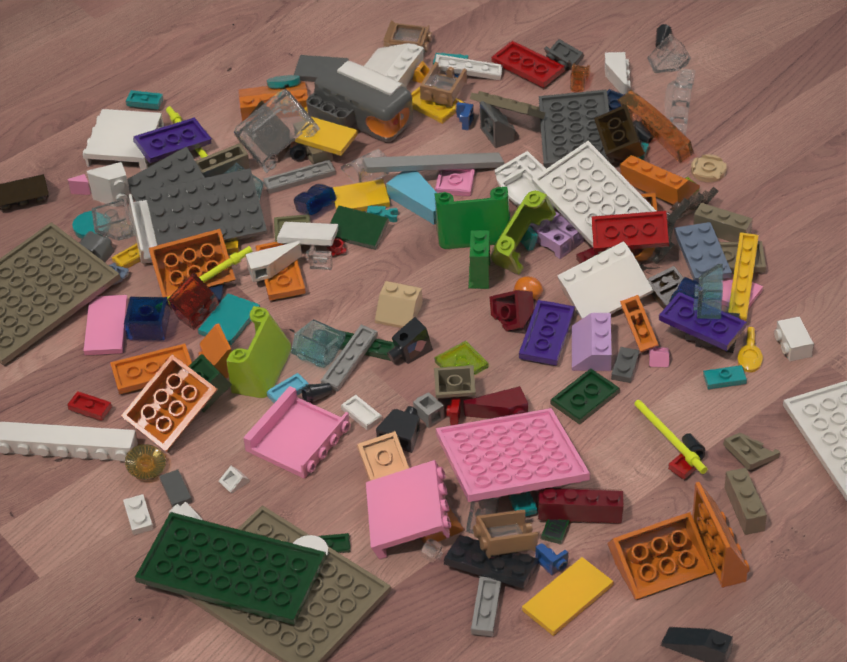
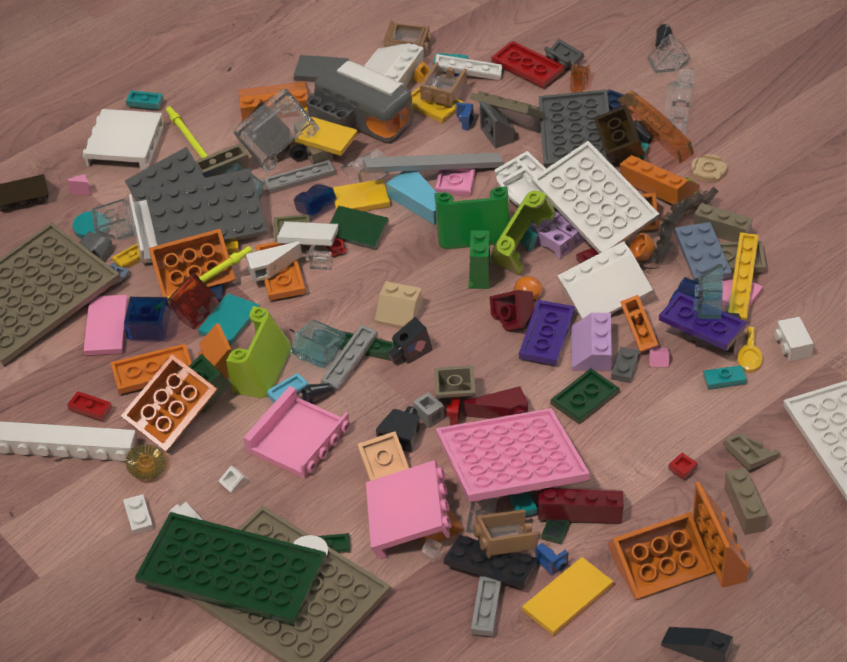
white slope [87,162,130,206] -> none
dark purple plate [133,117,212,163] -> none
dark grey tile [159,470,192,508] -> none
teal tile [267,75,300,88] -> none
white tile [341,395,382,431] -> none
teal plate [367,206,398,222] -> none
clear neon green tile [434,341,489,375] -> none
red plate [591,211,669,252] -> none
white slope [605,52,630,95] -> none
neon yellow bar [634,400,708,474] -> none
wing [647,266,685,309] -> none
black cone [682,433,705,461] -> none

